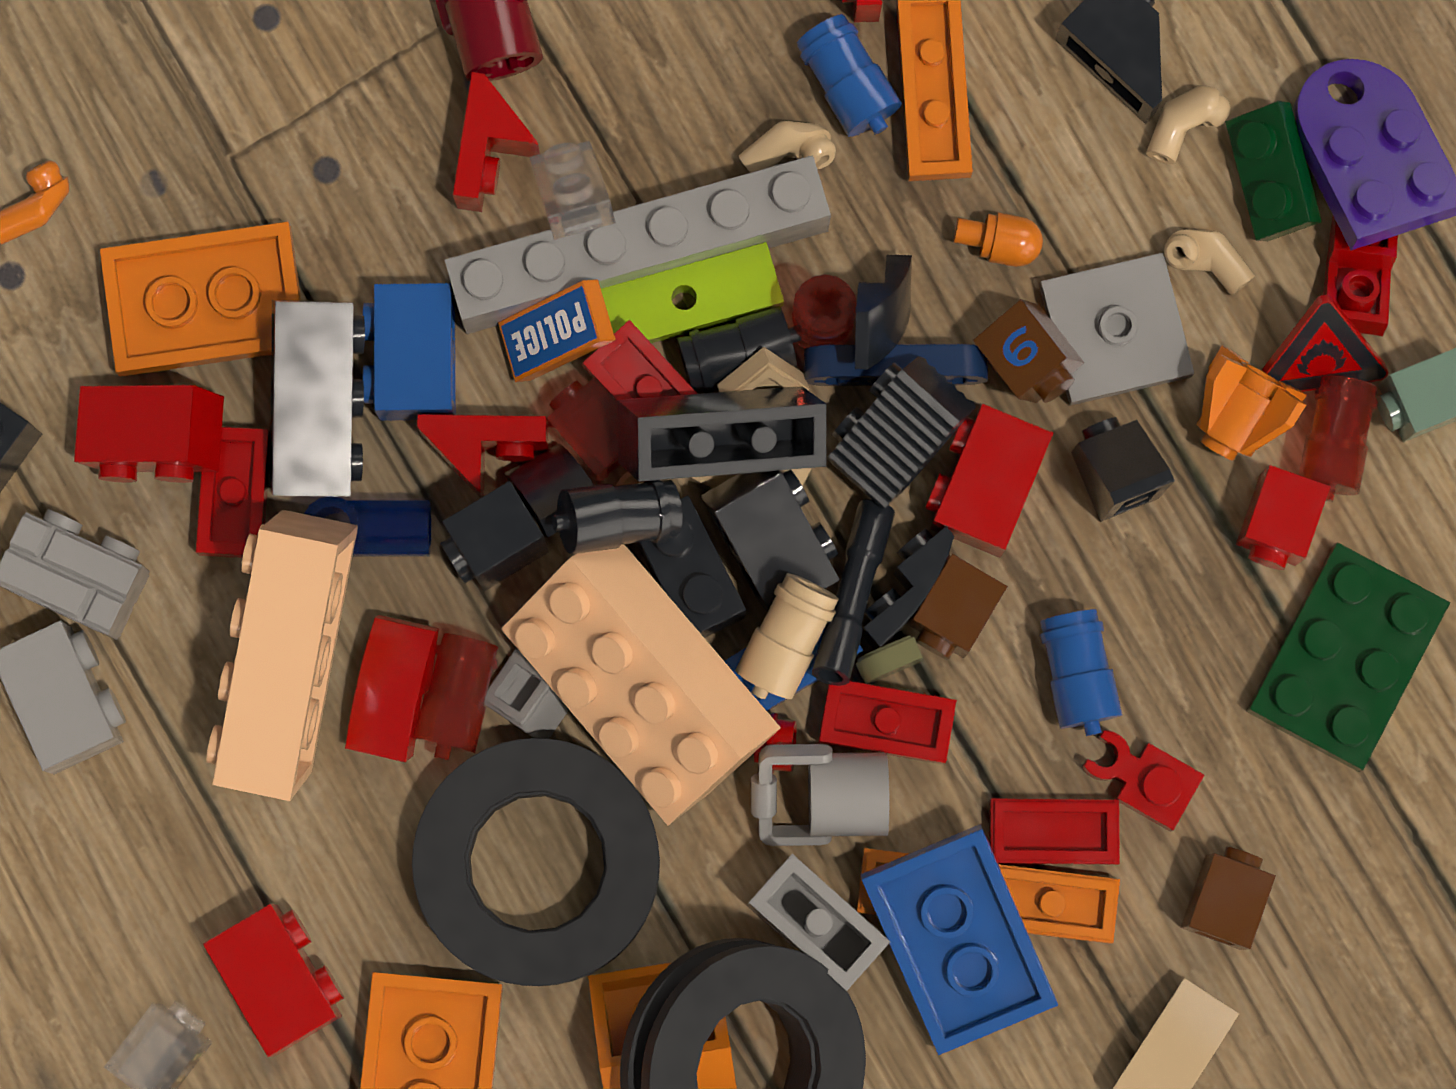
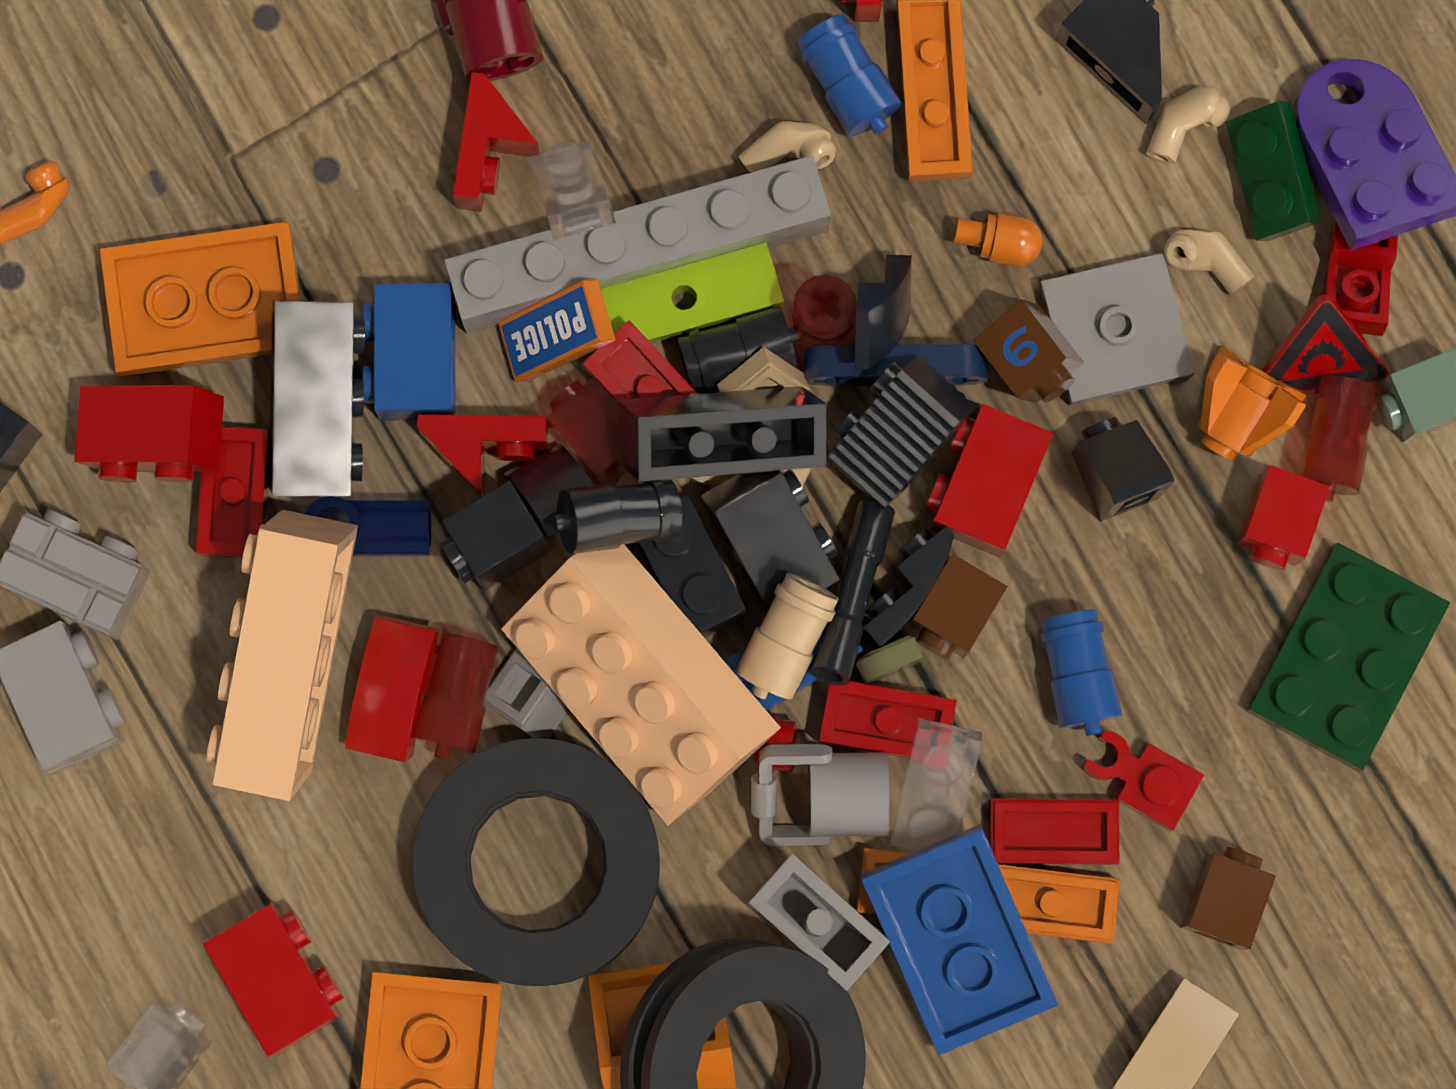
none -> clear plate [890,719,982,851]

